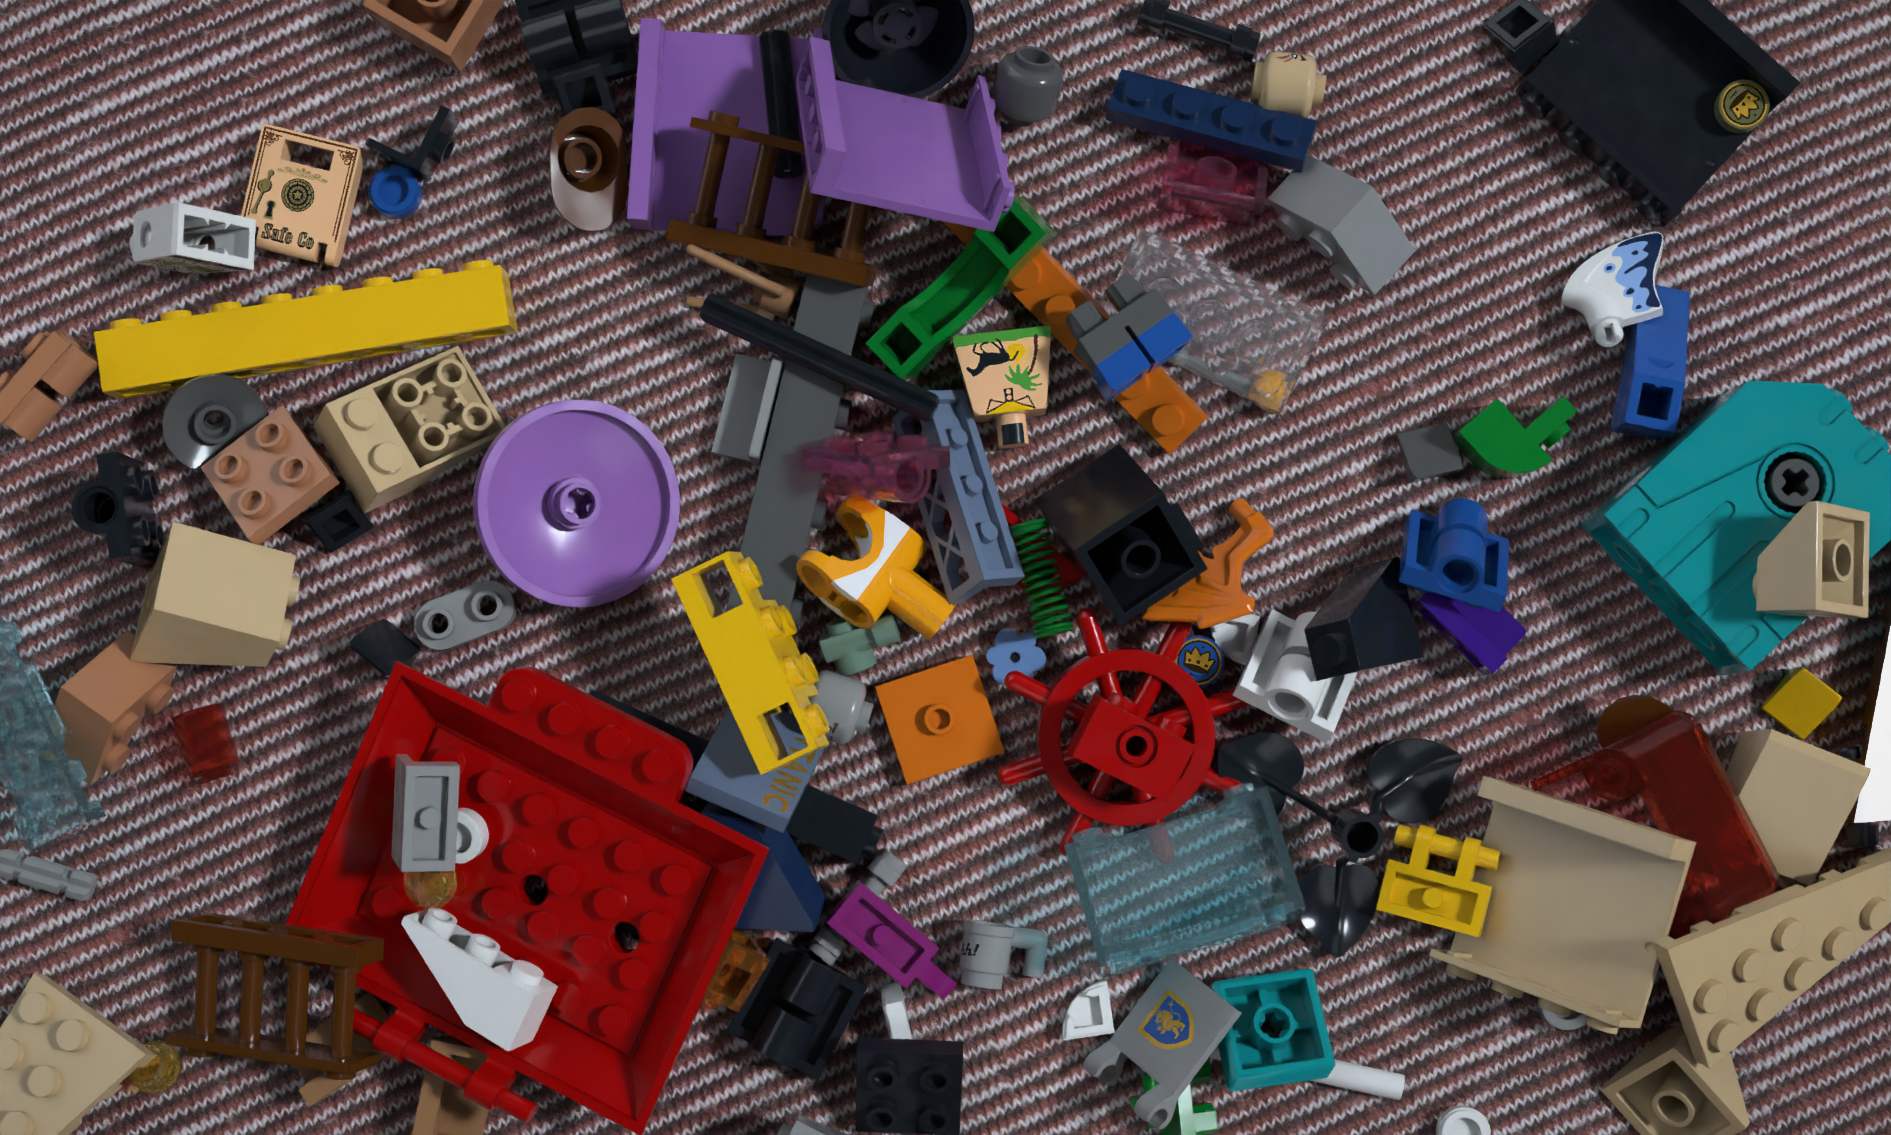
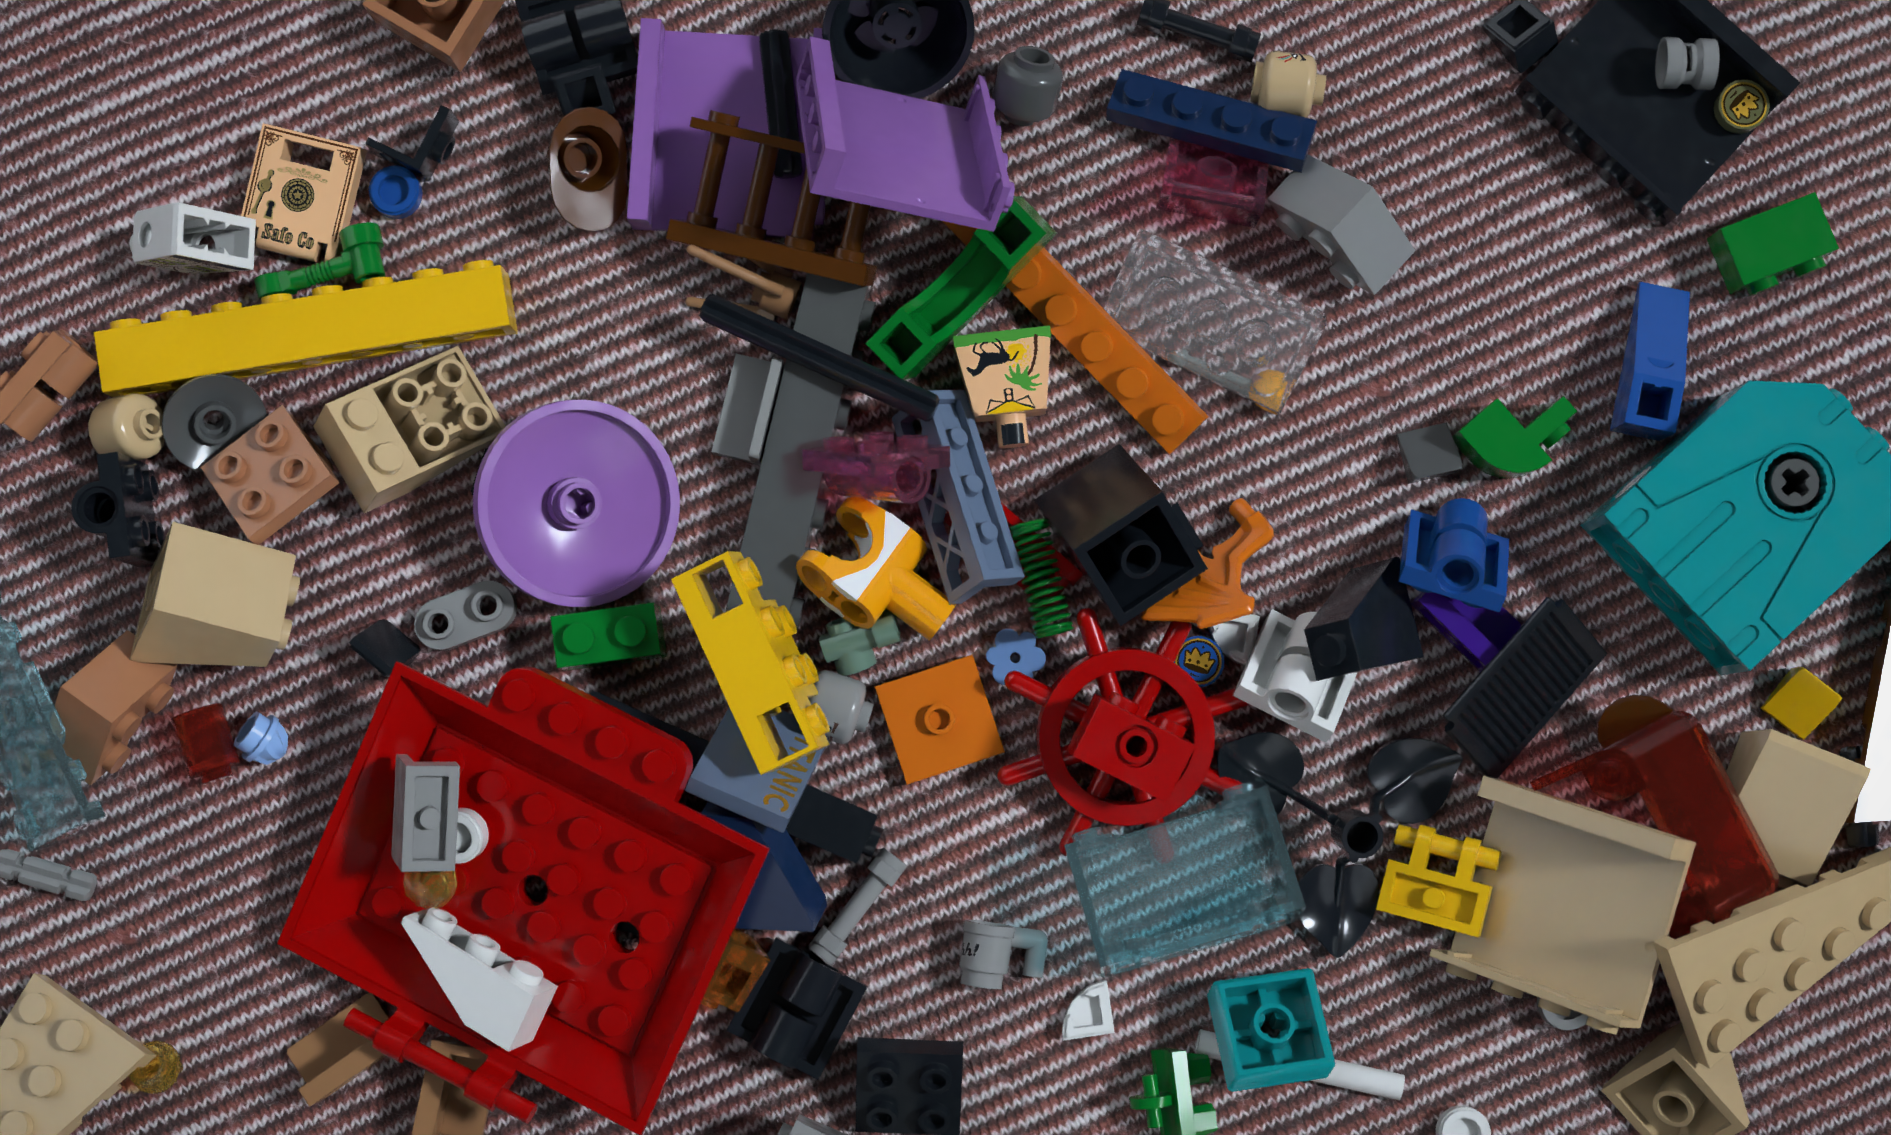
reddish brown fence [166,912,384,1080] -> none
black slope [303,490,374,553] -> none
magenta plate [825,880,957,1000] -> none
white tile [881,982,912,1039] -> none
hips [1066,273,1194,402] -> none
light grey flag [1084,958,1242,1130] -> none
white arm [1562,231,1663,347] -> none
tan slope [1752,501,1870,618] -> none
none -> tan head [88,393,165,461]
none -> light blue plate [233,712,288,765]
none -> green brick [254,222,385,298]
none -> green brick [550,602,667,671]
none -> black window [1443,597,1608,779]
none -> light grey wheel [1655,37,1720,90]
none -> green brick [1707,192,1839,296]

